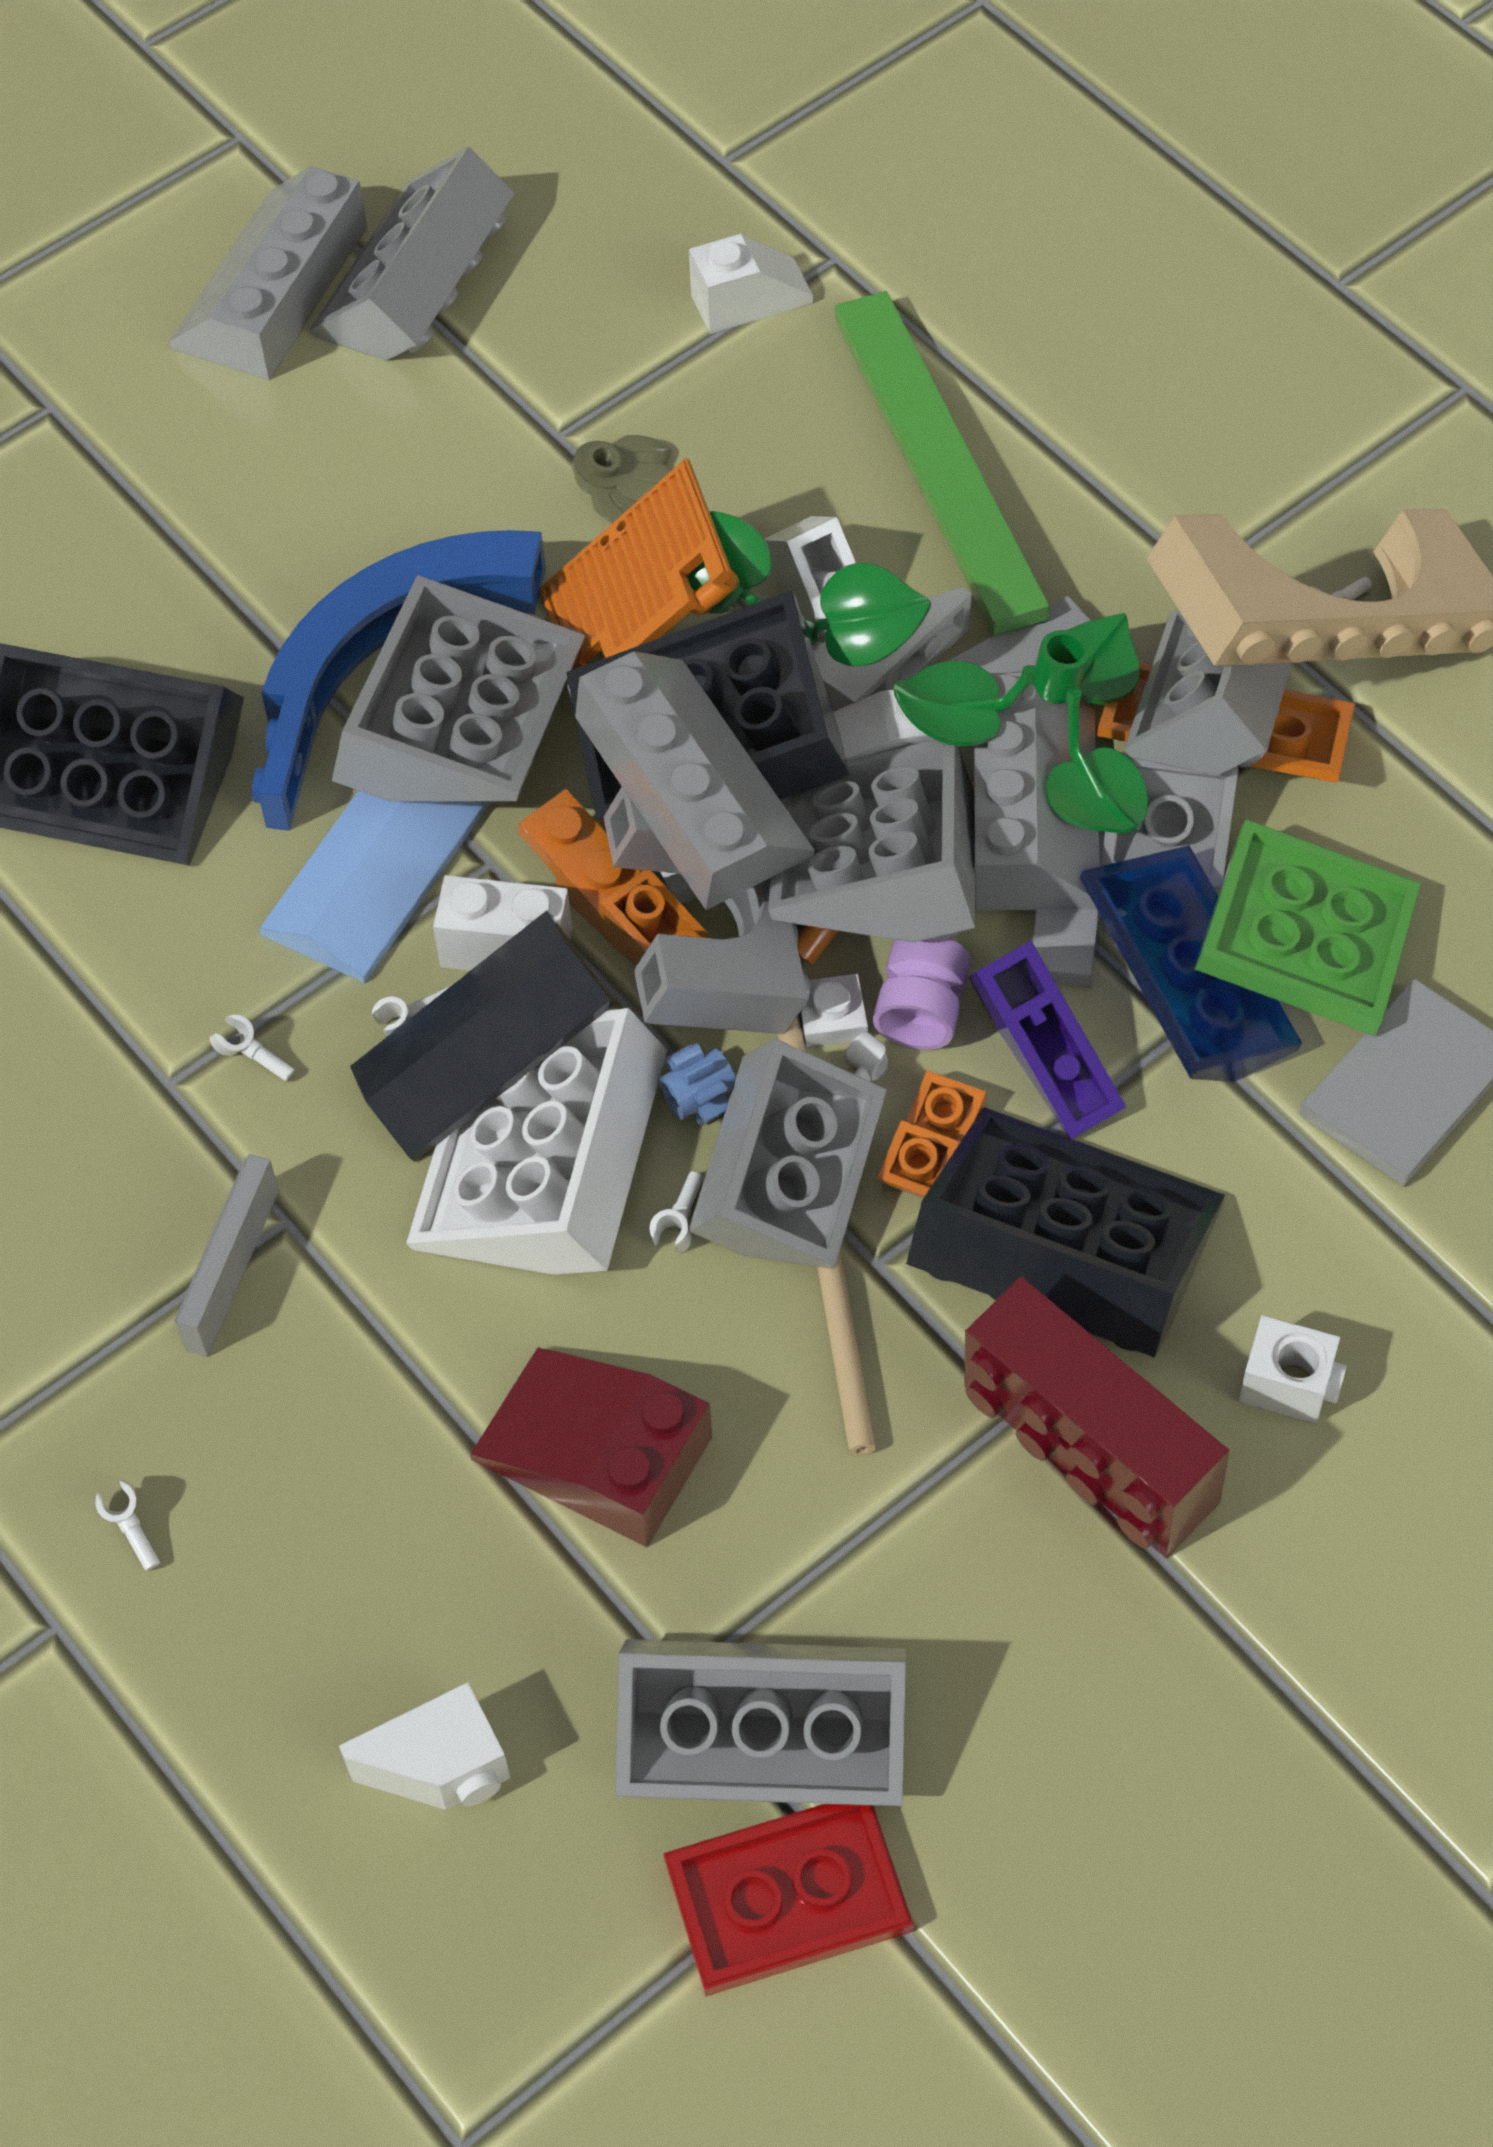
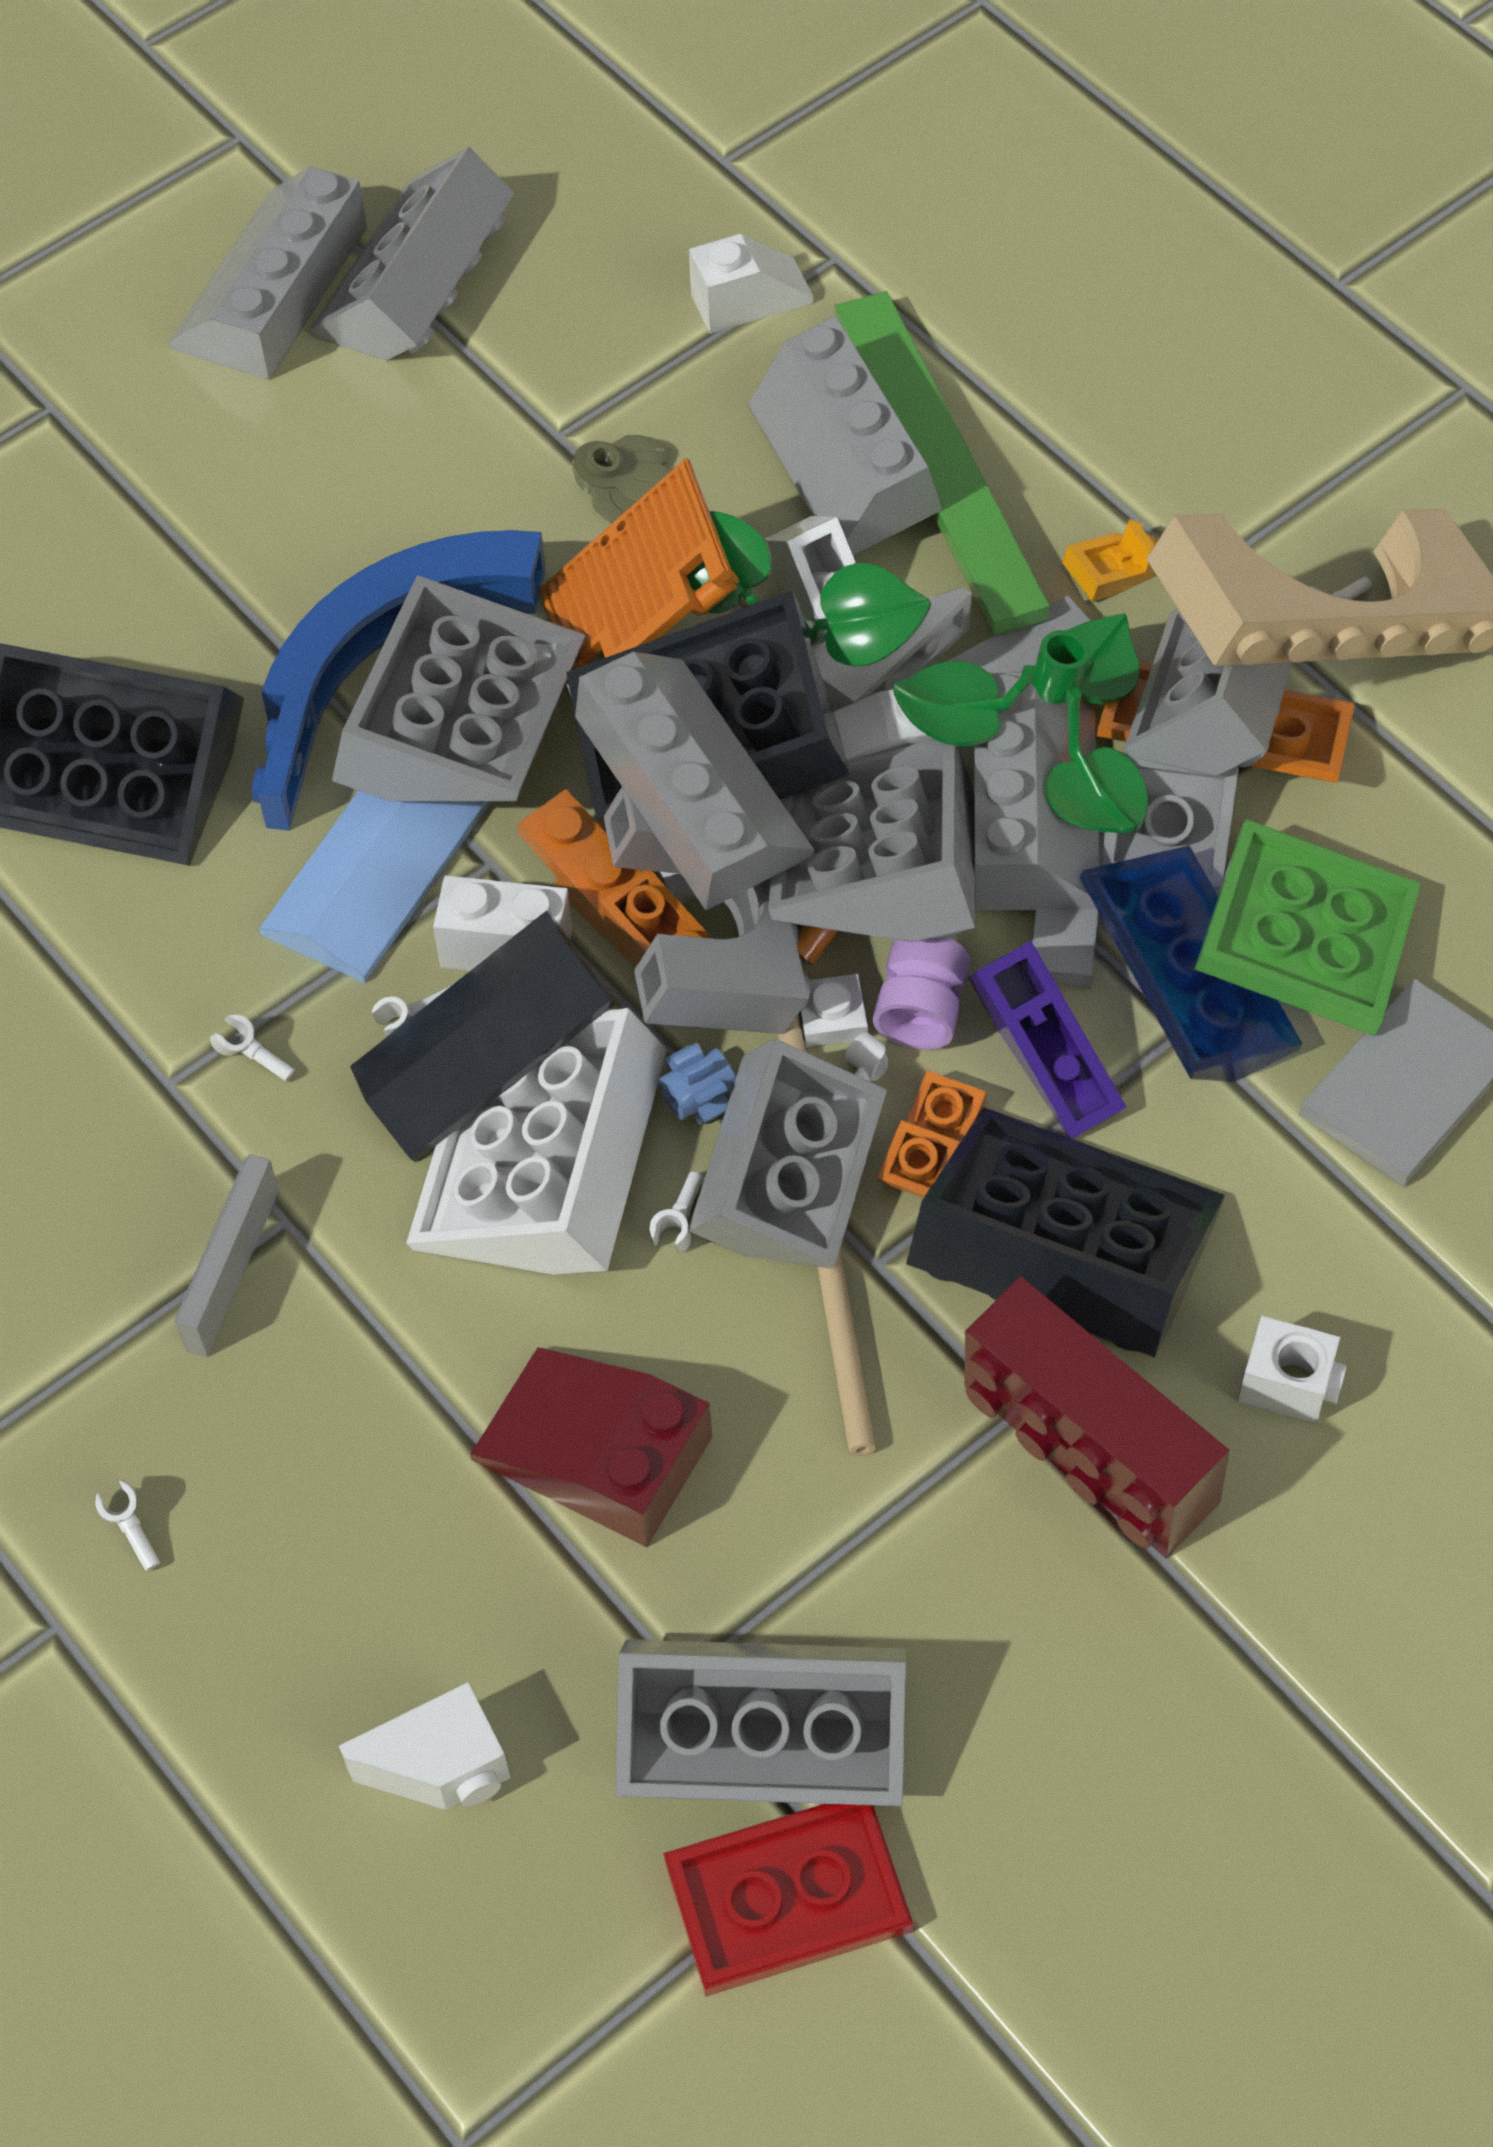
none -> light grey slope [748,315,942,556]
none -> light orange slope [1062,519,1159,602]

